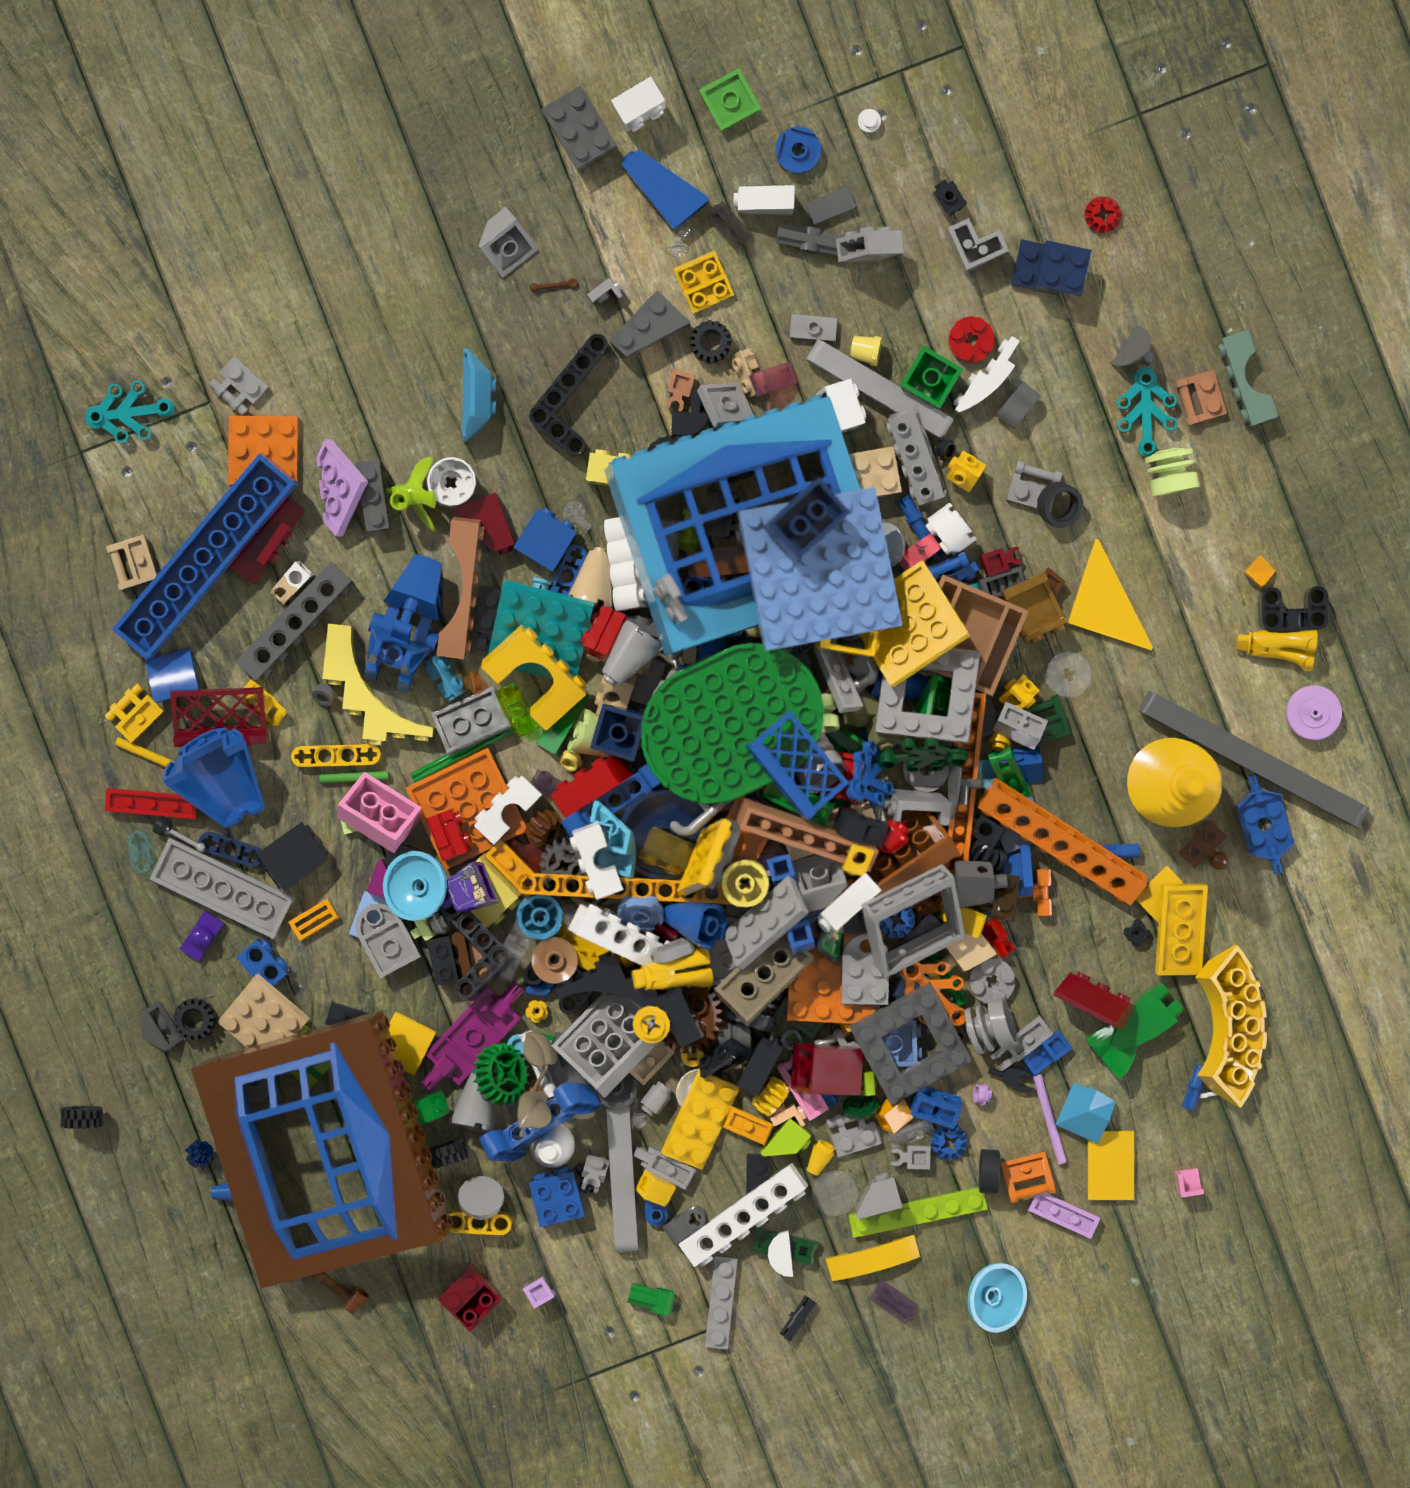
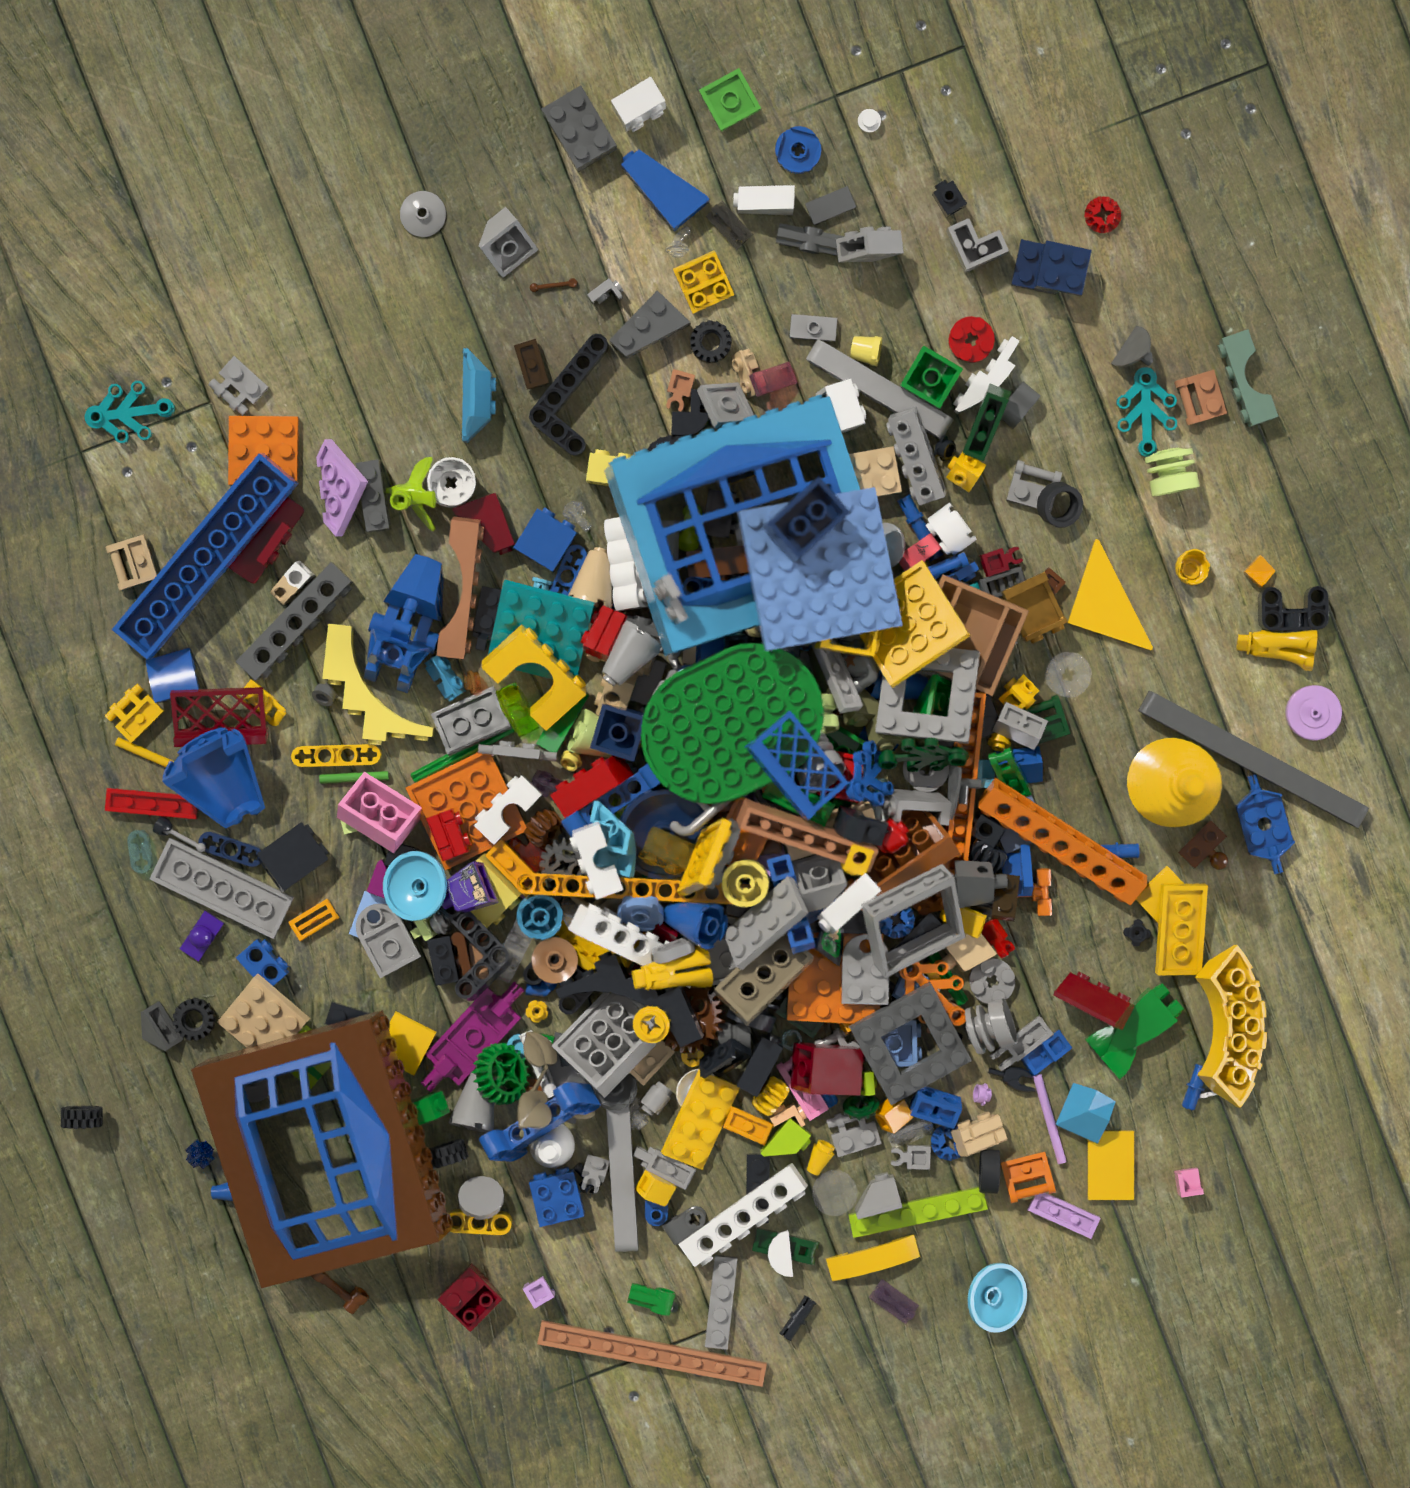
none -> light grey dish [400,191,446,237]
none -> light grey plate [478,741,557,762]
none -> dark brown plate [514,339,549,390]
none -> nougat plate [537,1320,767,1387]
none -> tan brick [951,1112,1007,1157]
none -> dark green brick [962,383,1011,461]
none -> yellow hair [1175,549,1210,586]

